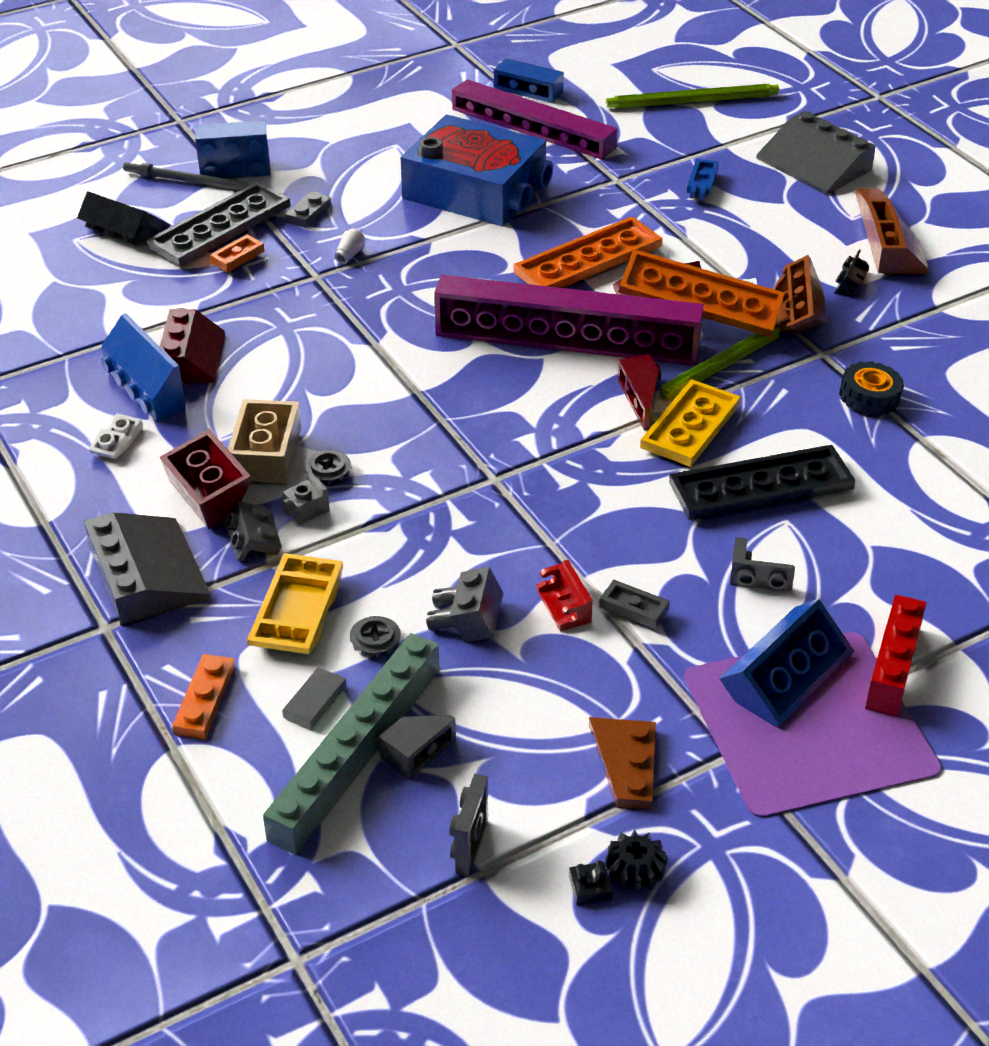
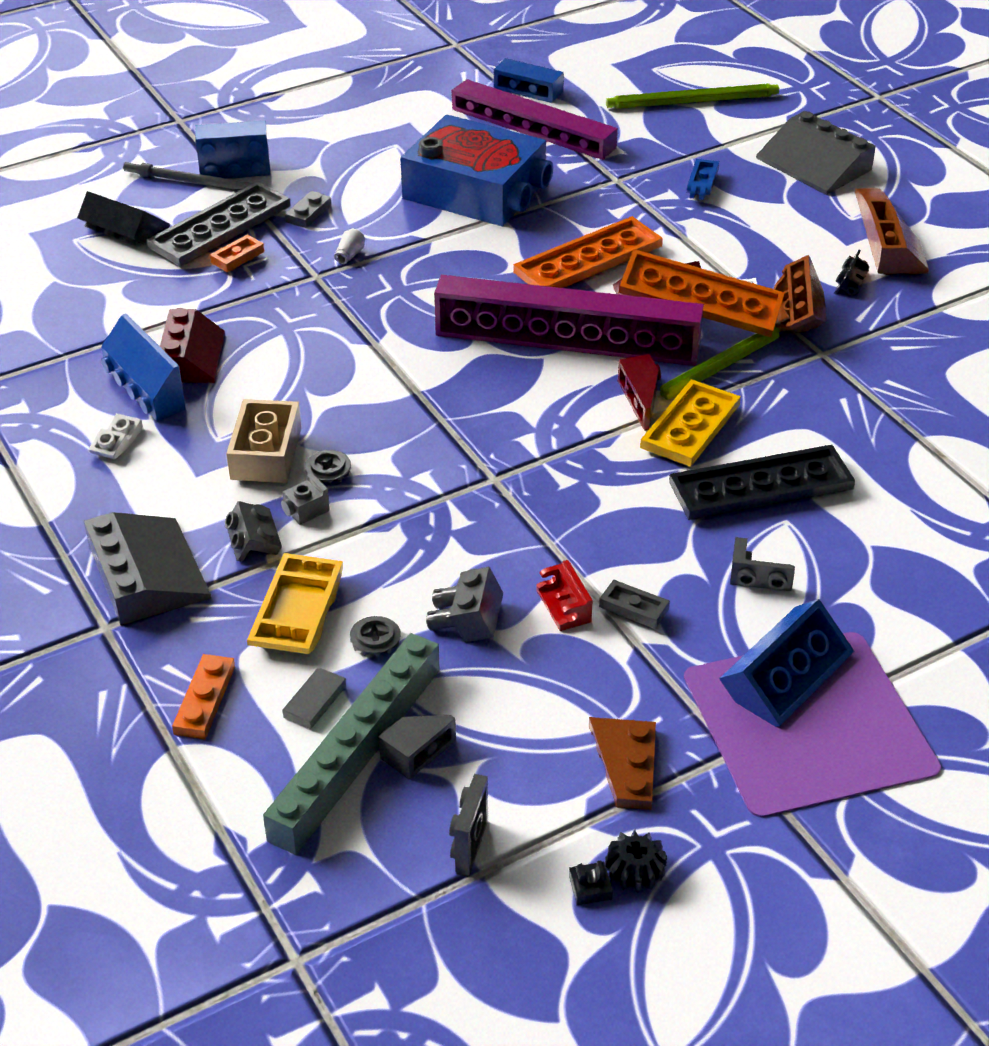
dark red slope [159,429,252,529] -> none
black wheel [839,361,904,416] -> none
red arch [865,594,927,717] -> none

